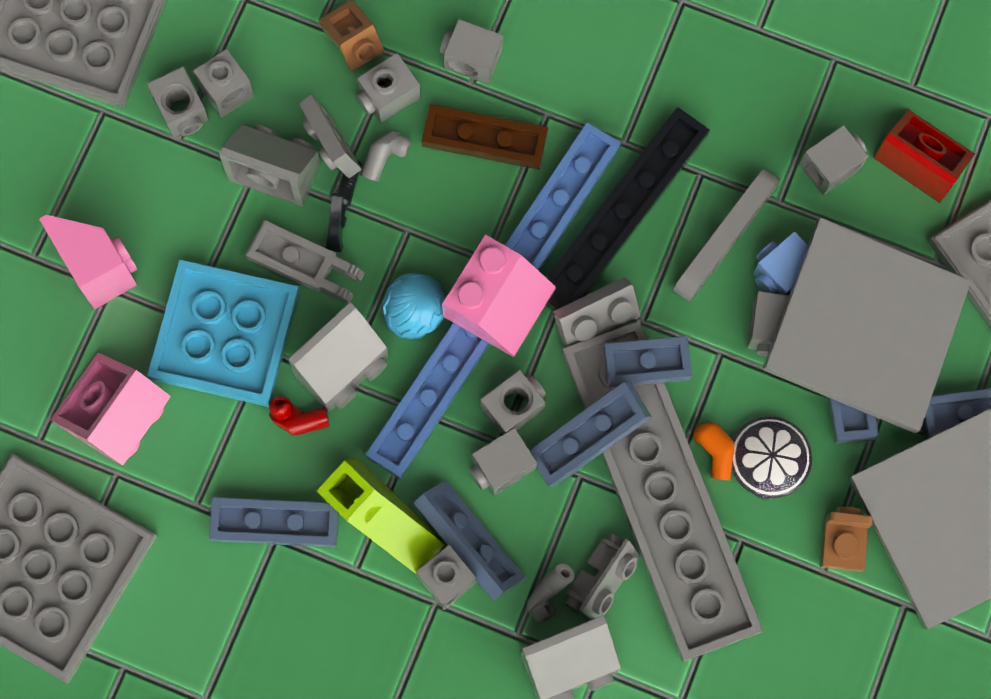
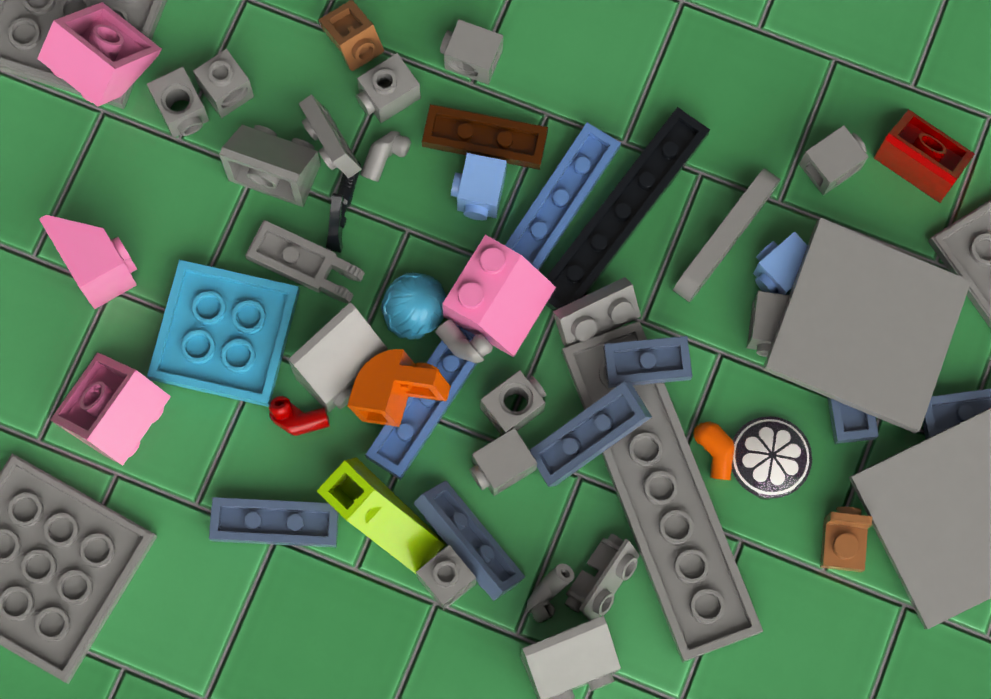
none -> bright pink slope [37,2,162,107]
none -> orange brick [347,349,451,427]
none -> light grey arm [435,319,493,363]
none -> light blue brick [451,153,507,221]

